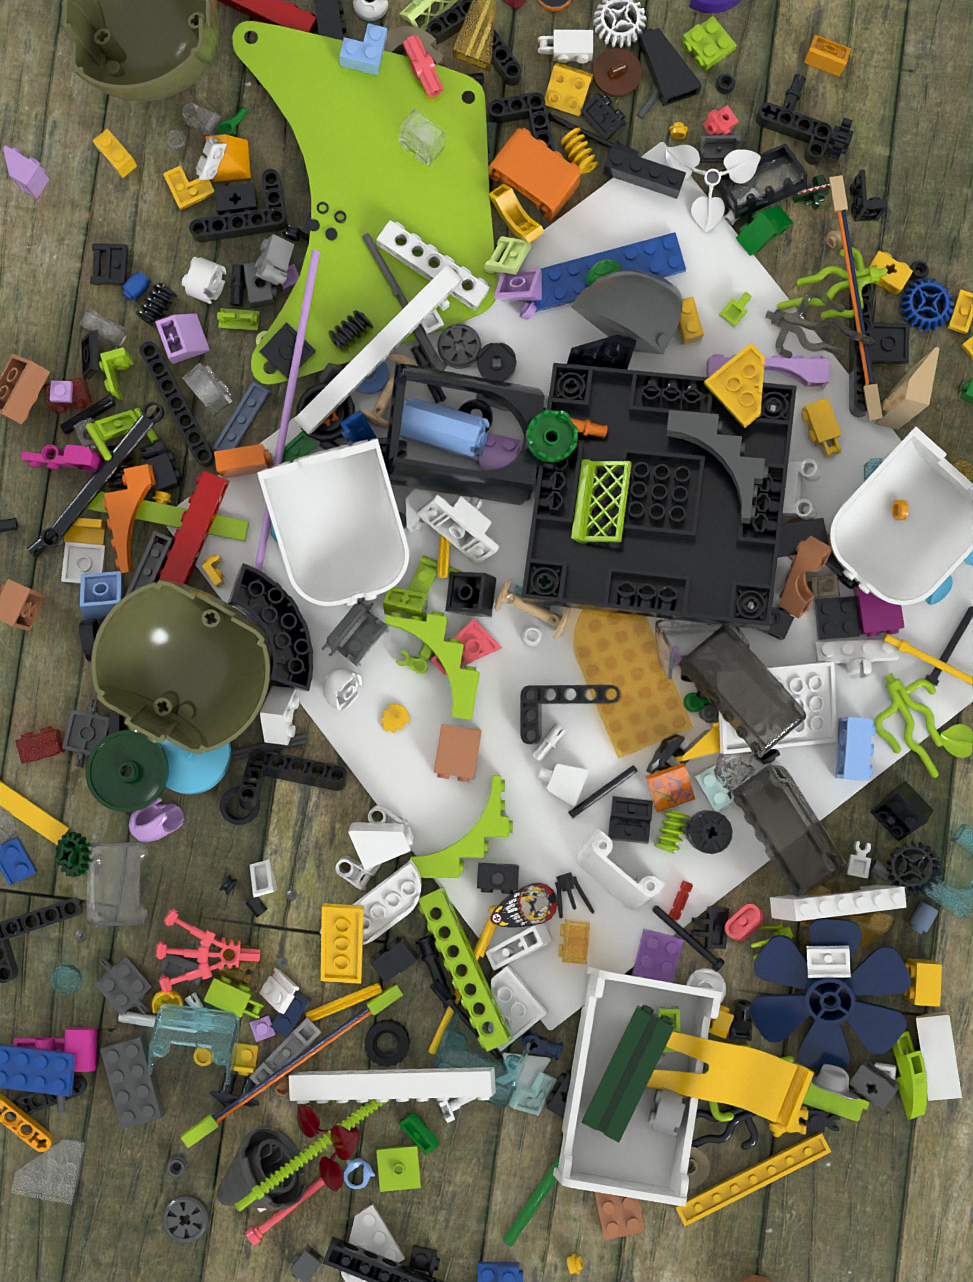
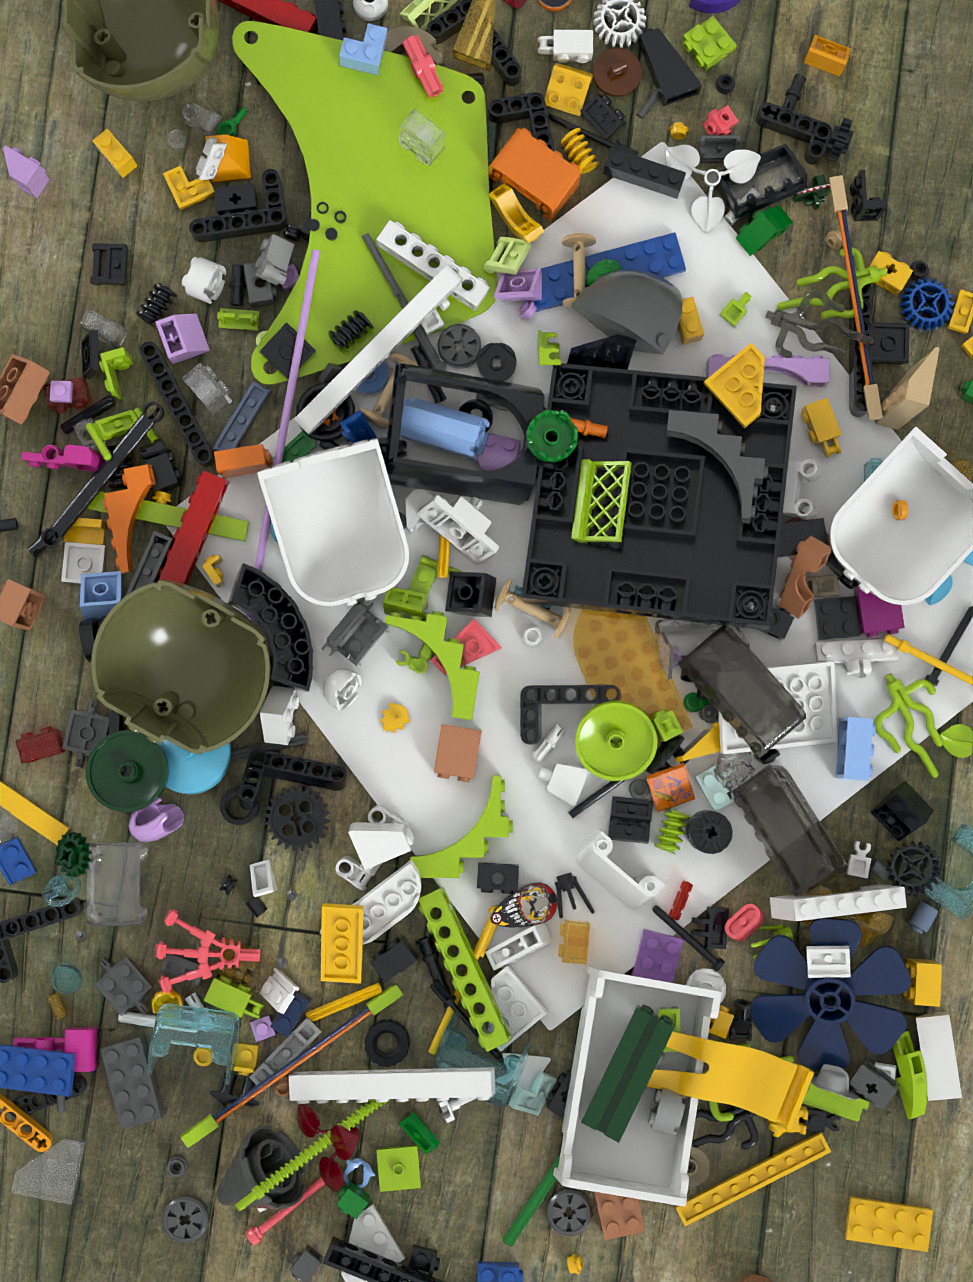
blue brick [122,271,151,301] -> none
dark blue connector [522,1031,563,1061] -> none
none -> clear light blue piece [42,873,81,907]
none -> clear yellow pin [47,992,68,1020]
none -> black gear [264,785,331,851]
none -> green brick [336,1181,370,1220]
none -> lime hinge [538,330,561,365]
none -> dark grey wheel [546,1188,592,1236]
none -> tan hose [561,233,596,310]
none -> lime dish [575,701,657,781]
none -> dark grey tile [629,779,650,799]
none -> lime brick [651,709,683,742]
none -> yellow plate [845,1196,933,1252]

